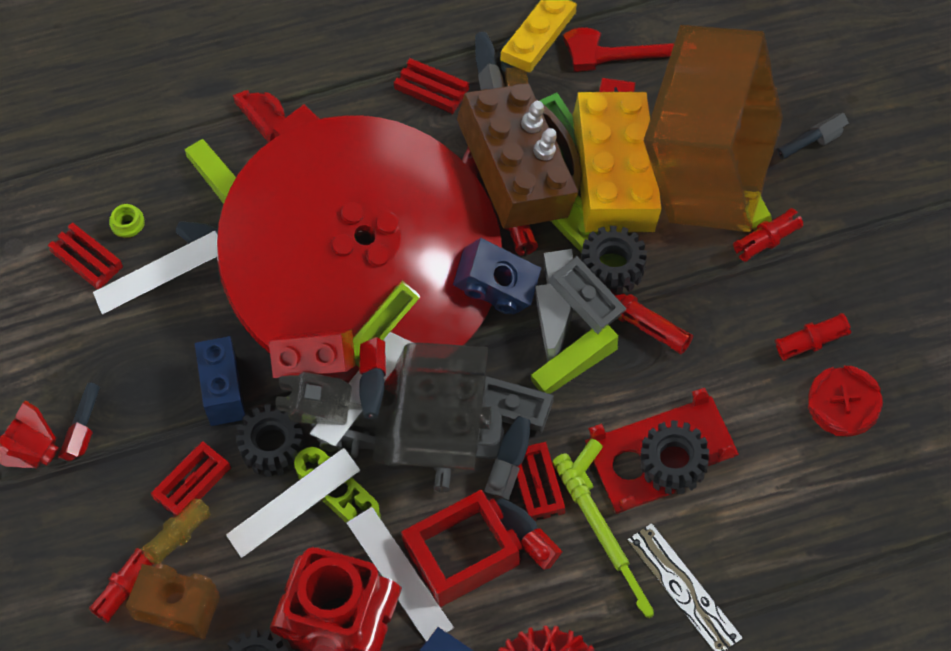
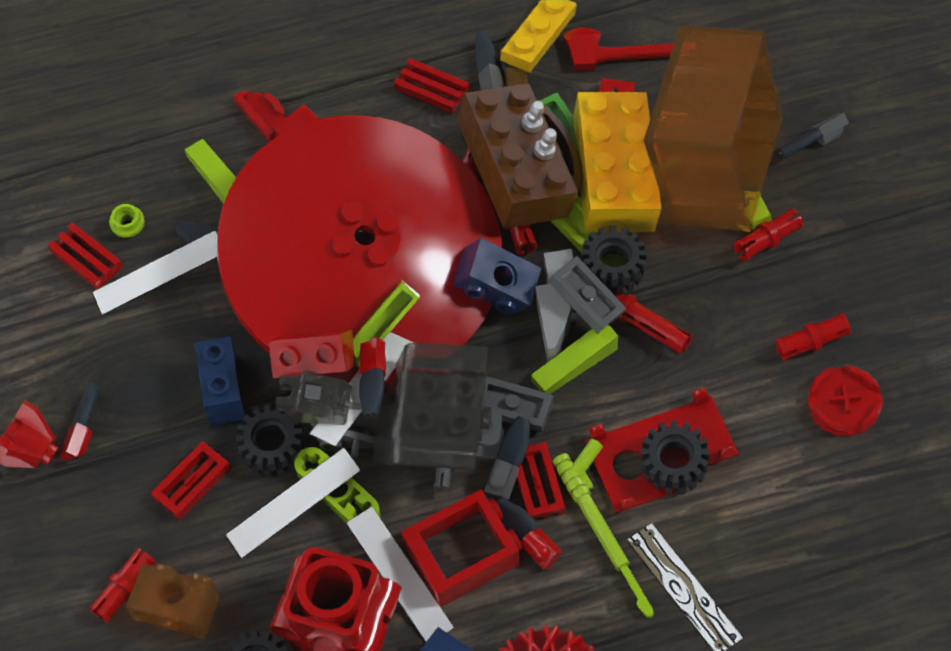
clear yellow pin [142,498,211,565] -> none

